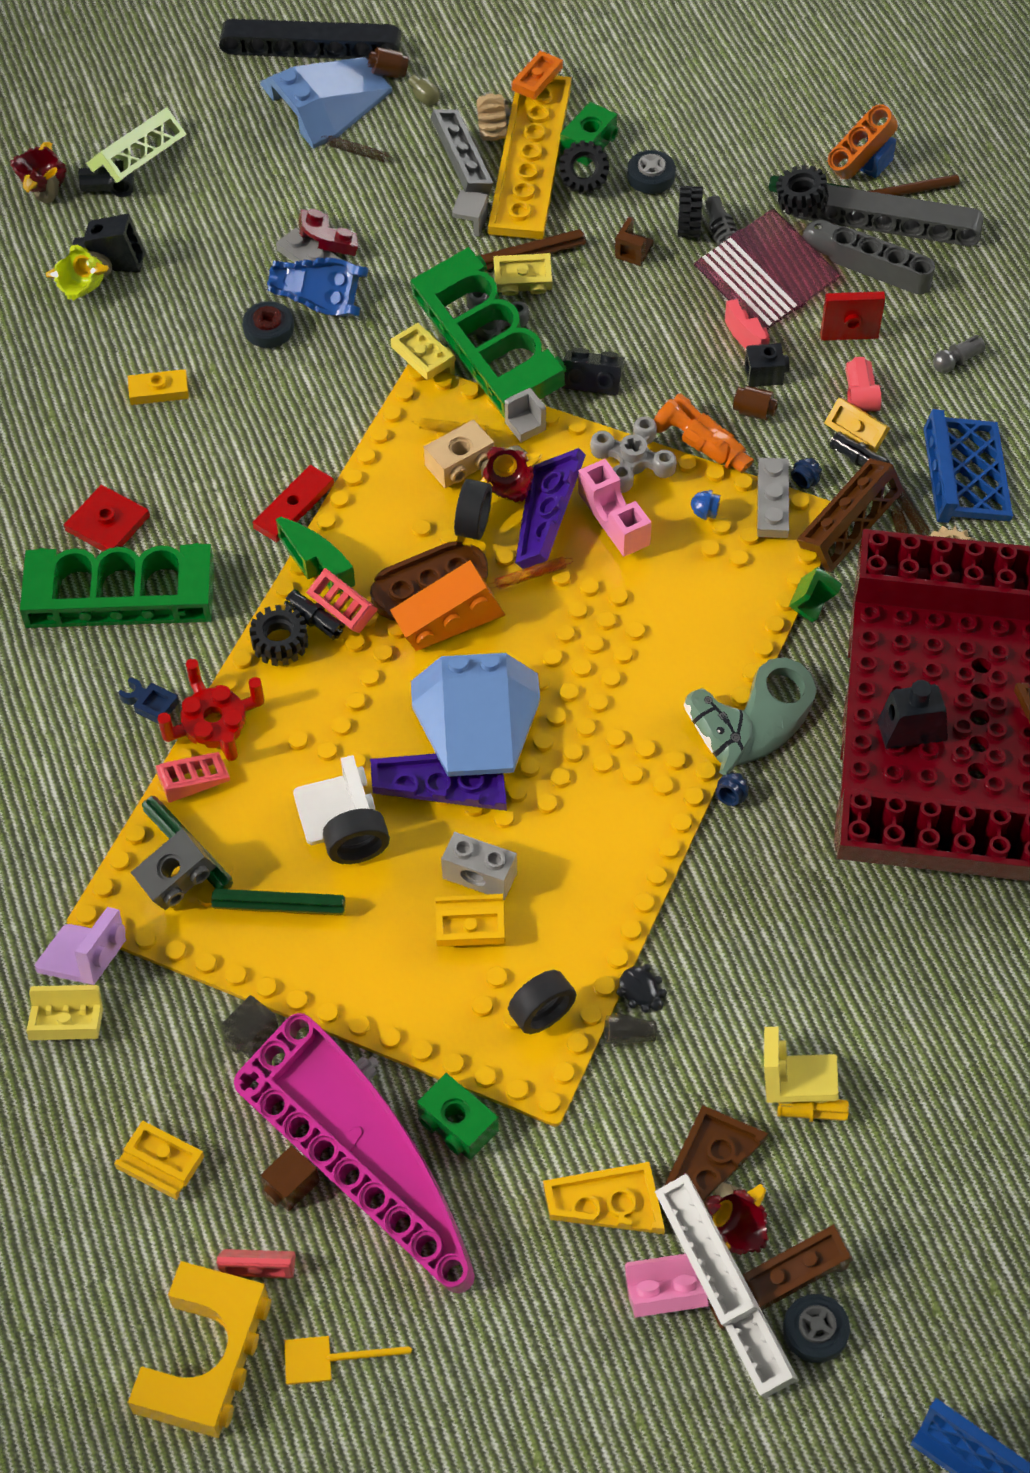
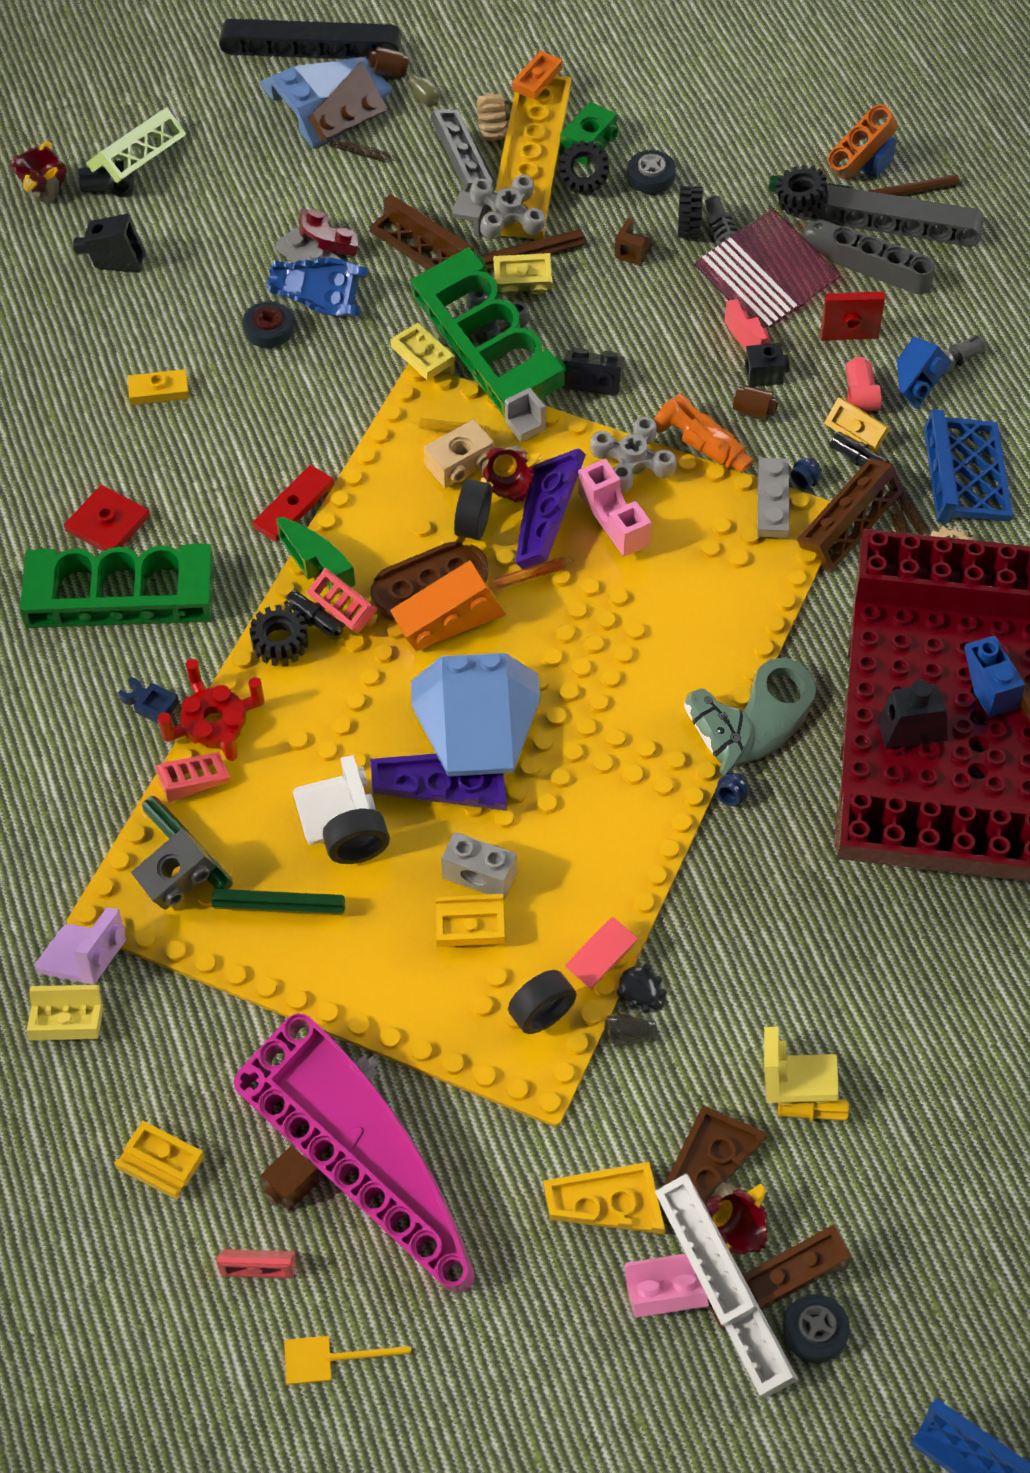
neon yellow hair [46,245,112,301] -> none
yellow arch [128,1261,271,1438] -> none
clear smoke brick [222,995,279,1058] -> none
green brick [417,1073,499,1160] -> none
blue plate [691,490,720,521] -> none
green panel [789,567,842,622] -> none
none -> reddish brown wing [308,61,388,142]
none -> reddish brown fence [369,194,474,270]
none -> light grey gear [470,175,545,239]
none -> coral slope [565,916,639,990]
none -> blue slope [897,337,951,409]
none -> blue slope [965,635,1025,717]

